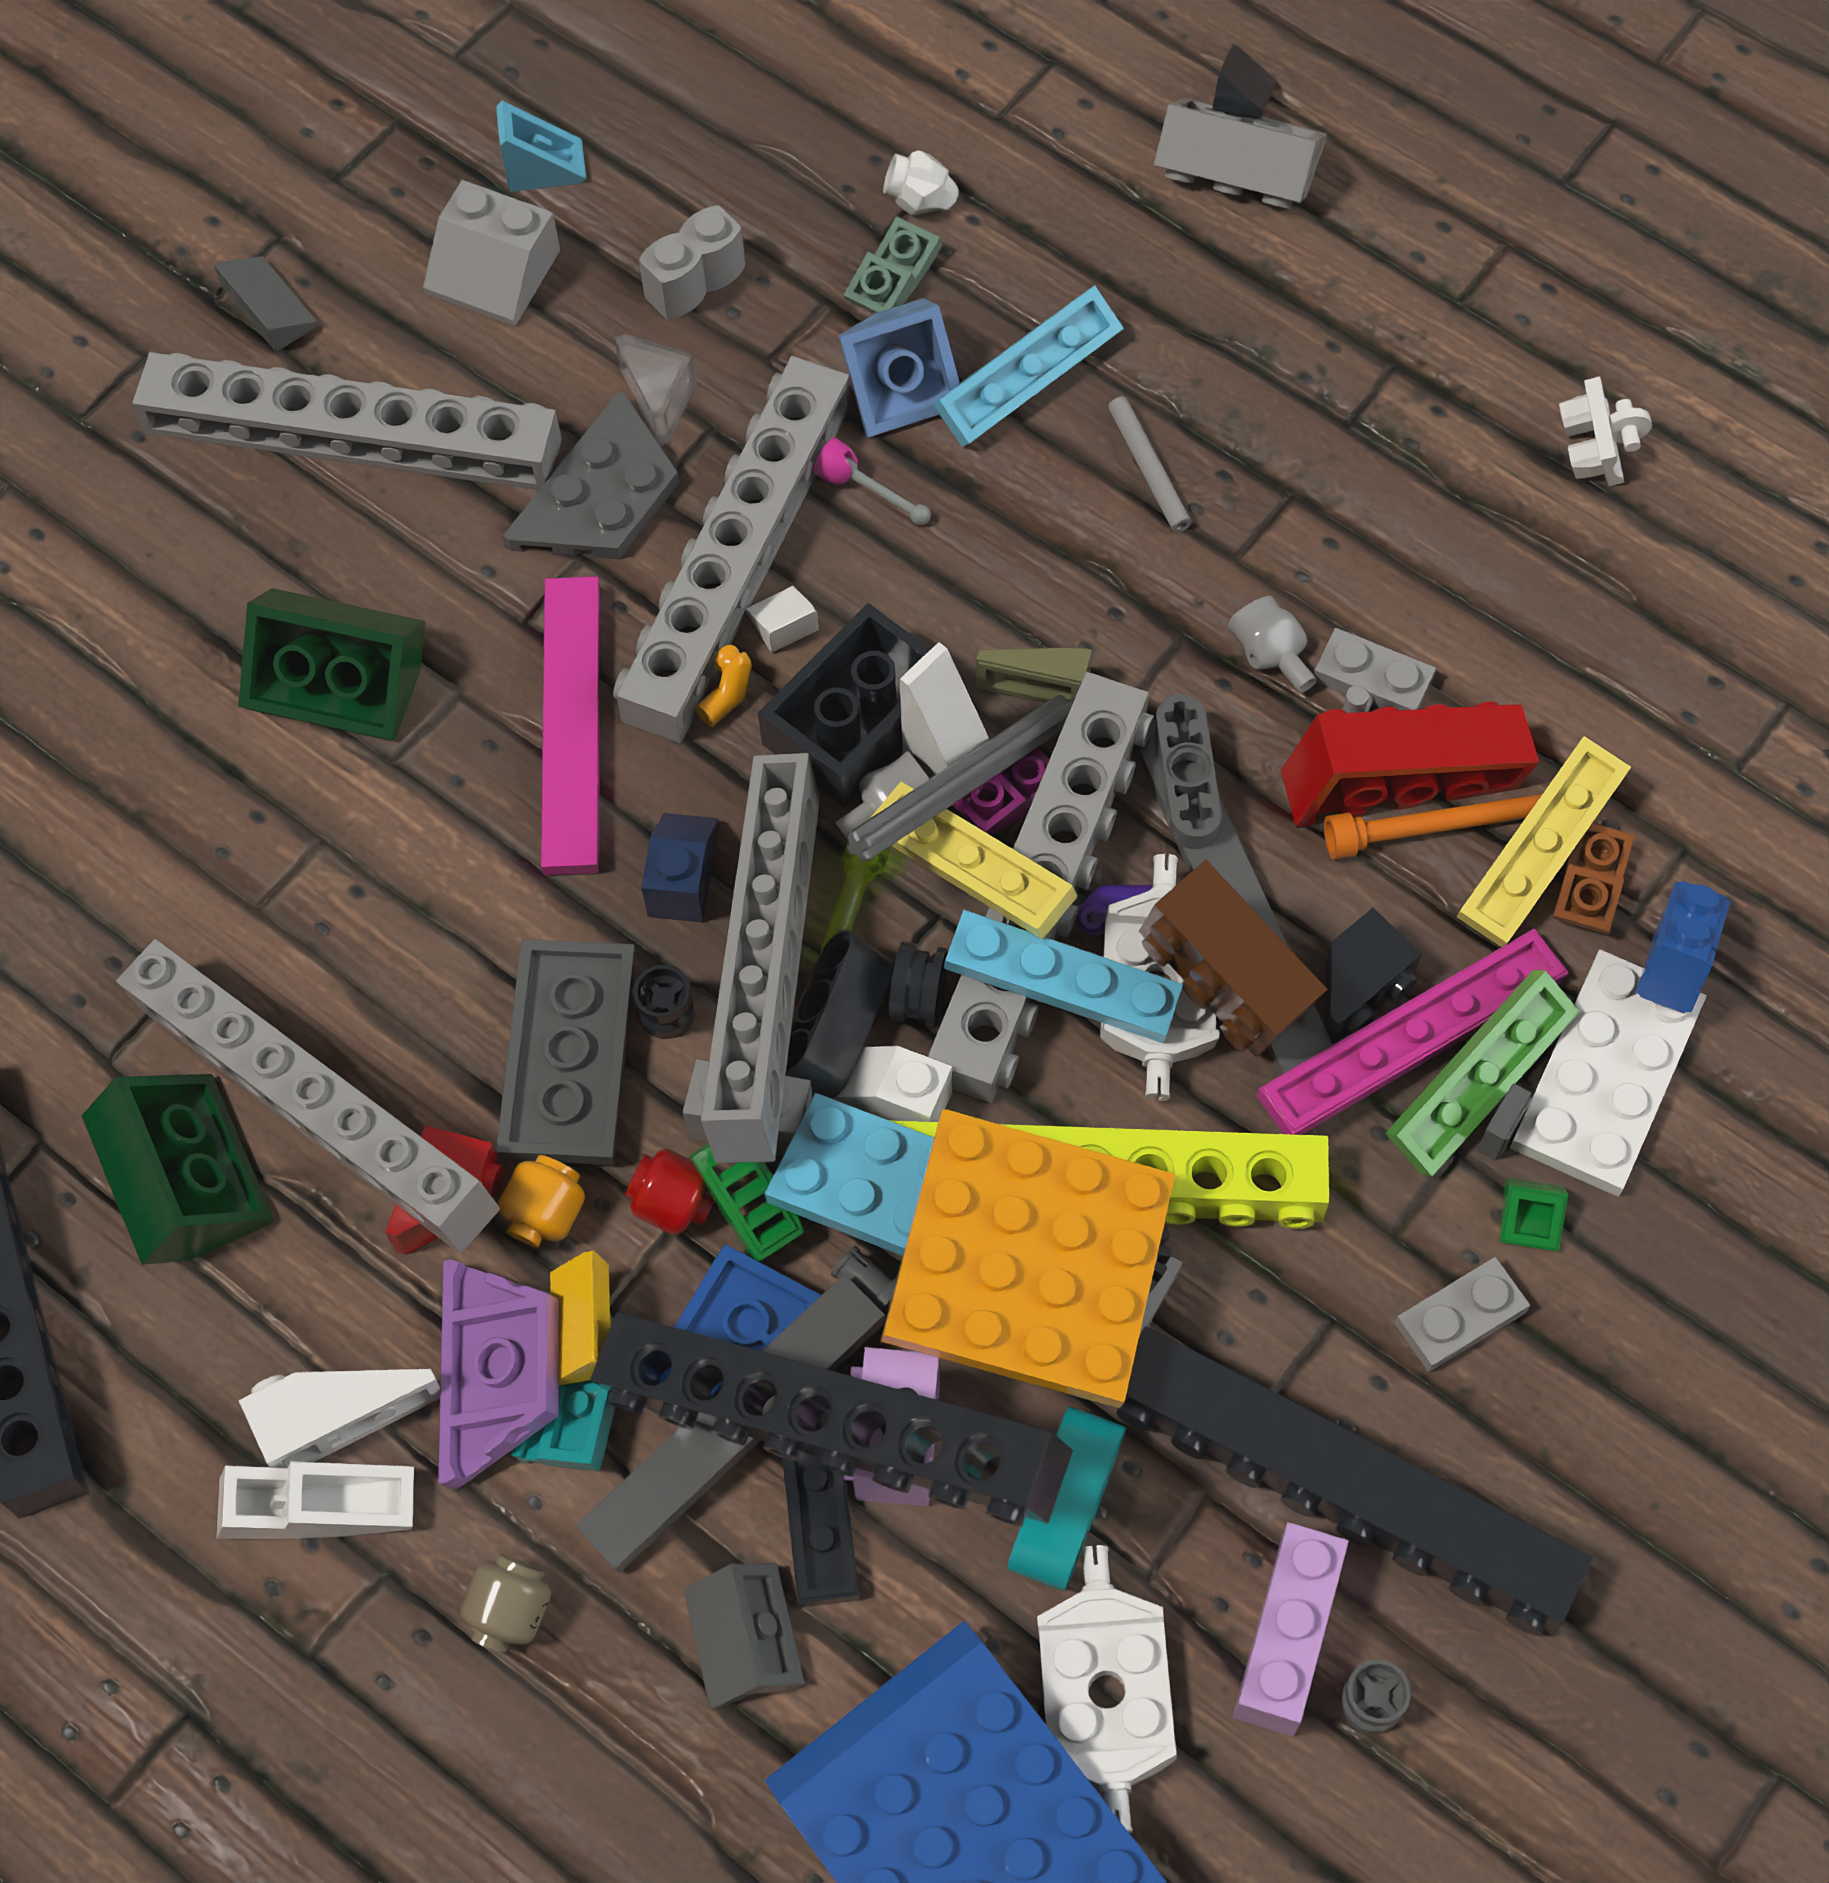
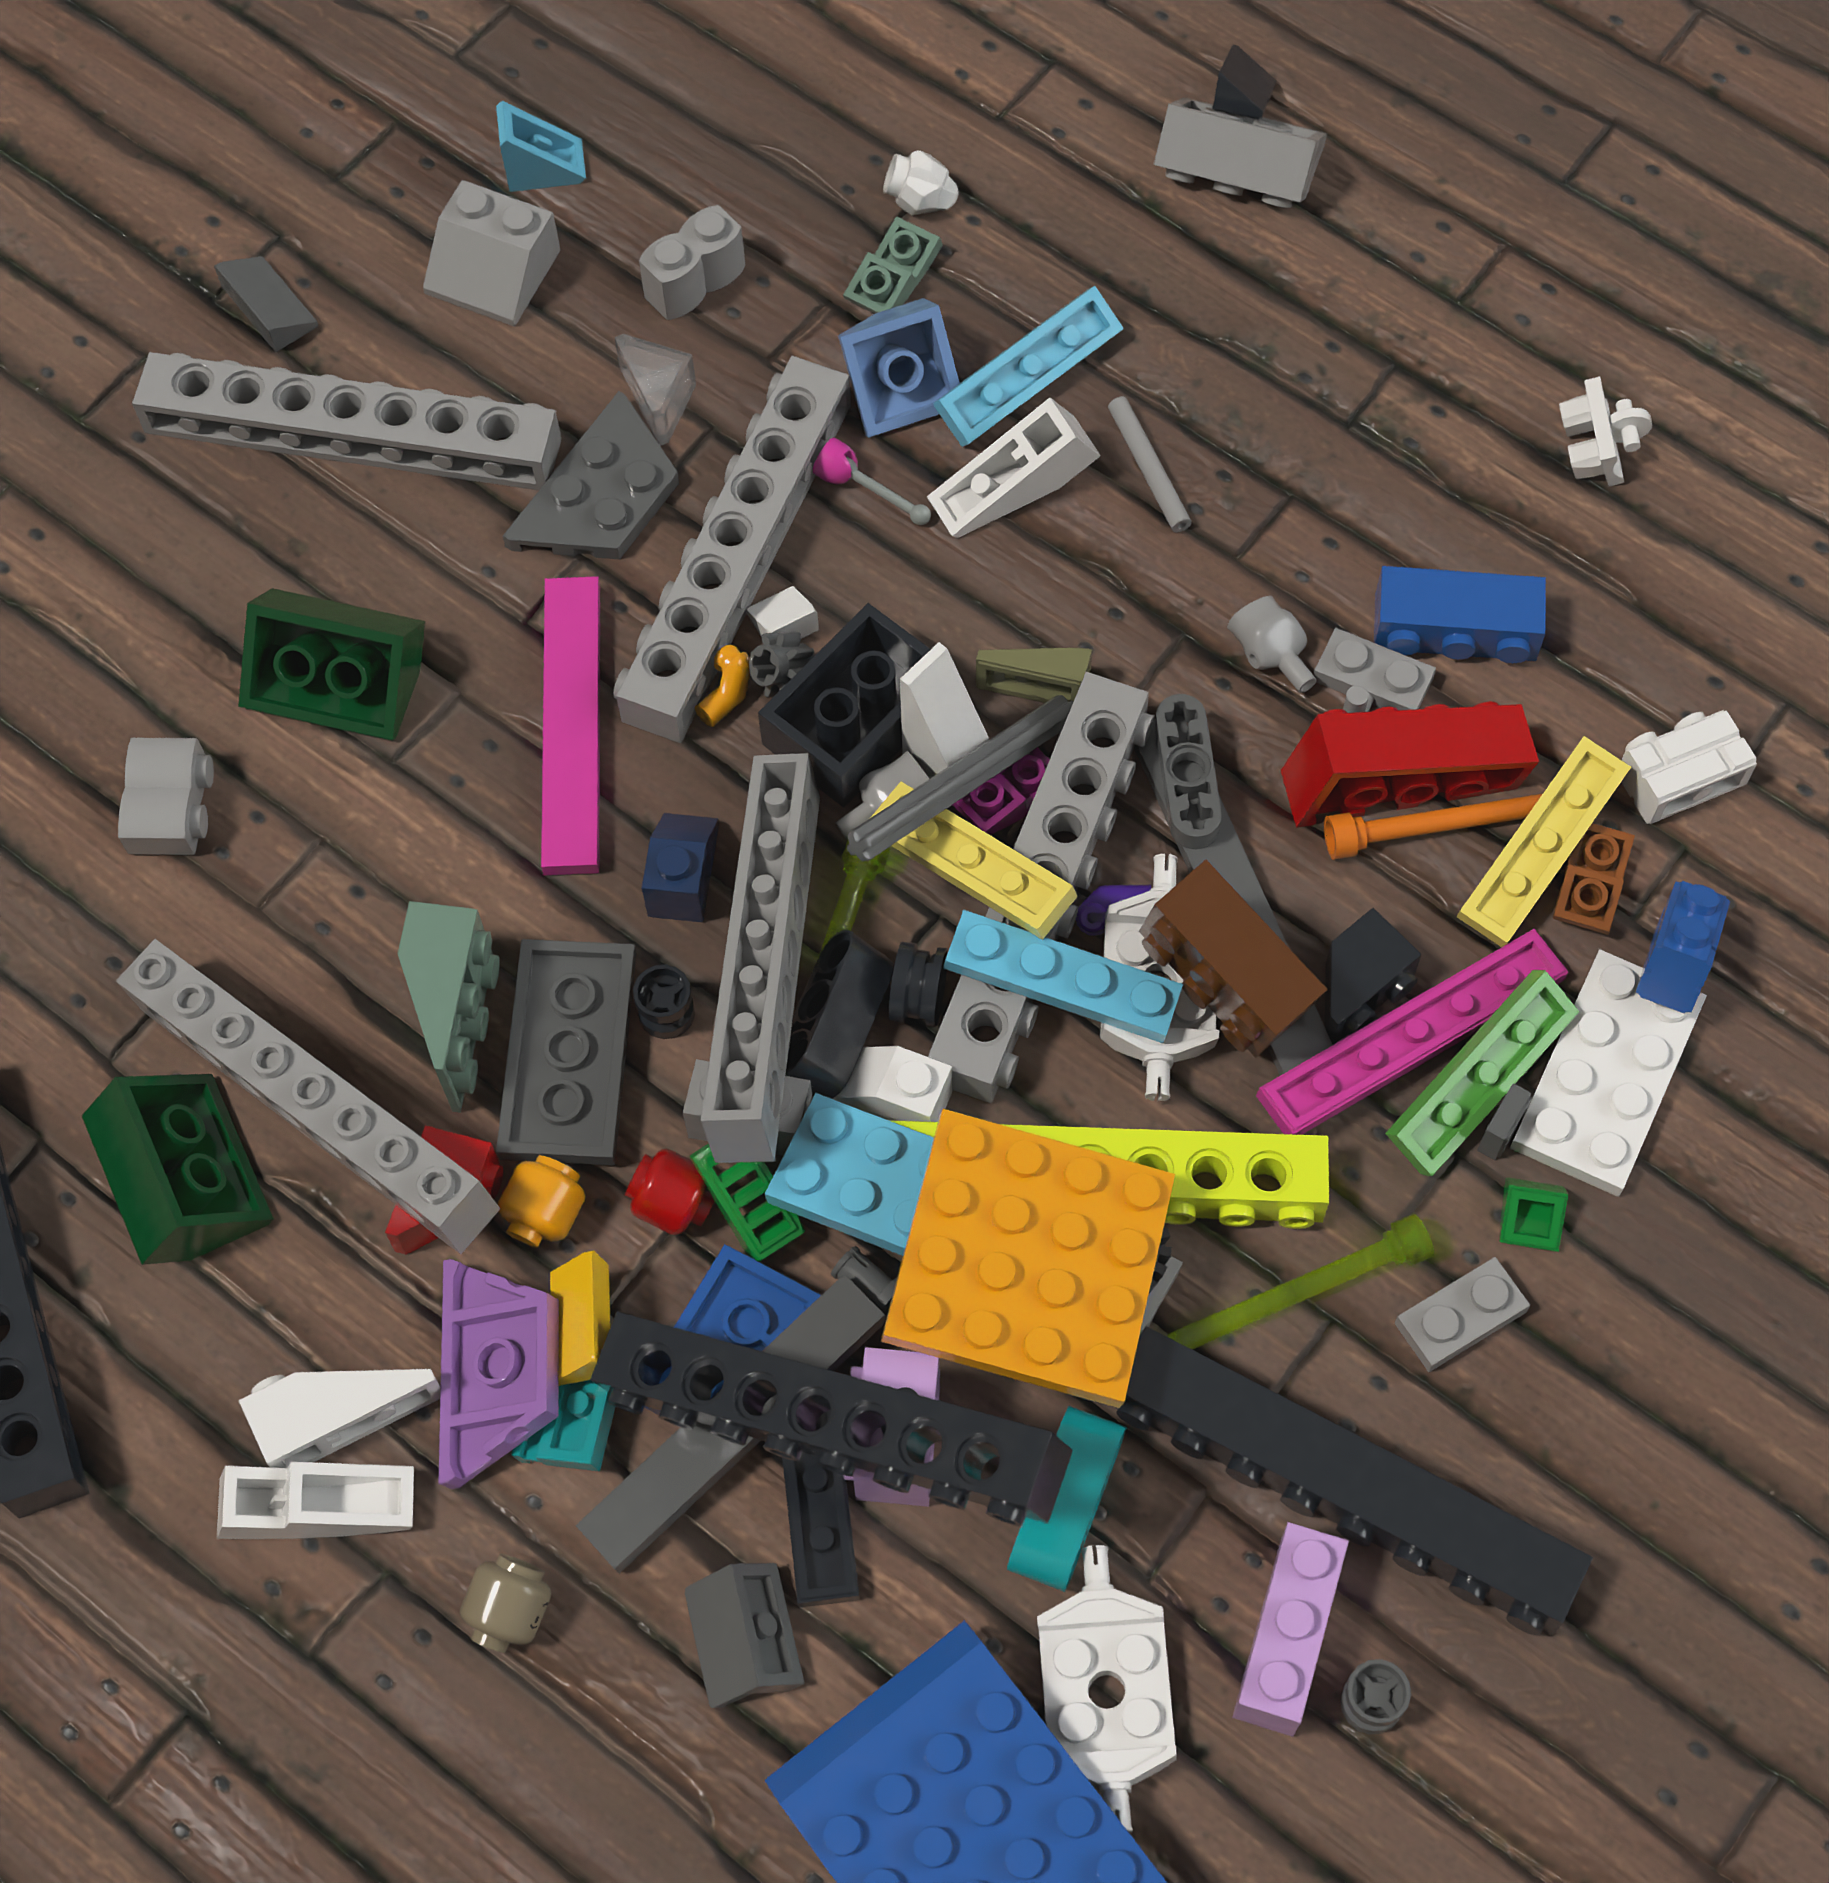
none -> light grey brick [118,738,214,855]
none -> sand green slope [397,901,500,1113]
none -> dark grey gear [749,632,815,698]
none -> white slope [927,398,1101,539]
none -> clear neon green piece [1167,1213,1434,1349]
none -> blue brick [1374,566,1546,663]
none -> white brick [1621,710,1757,824]

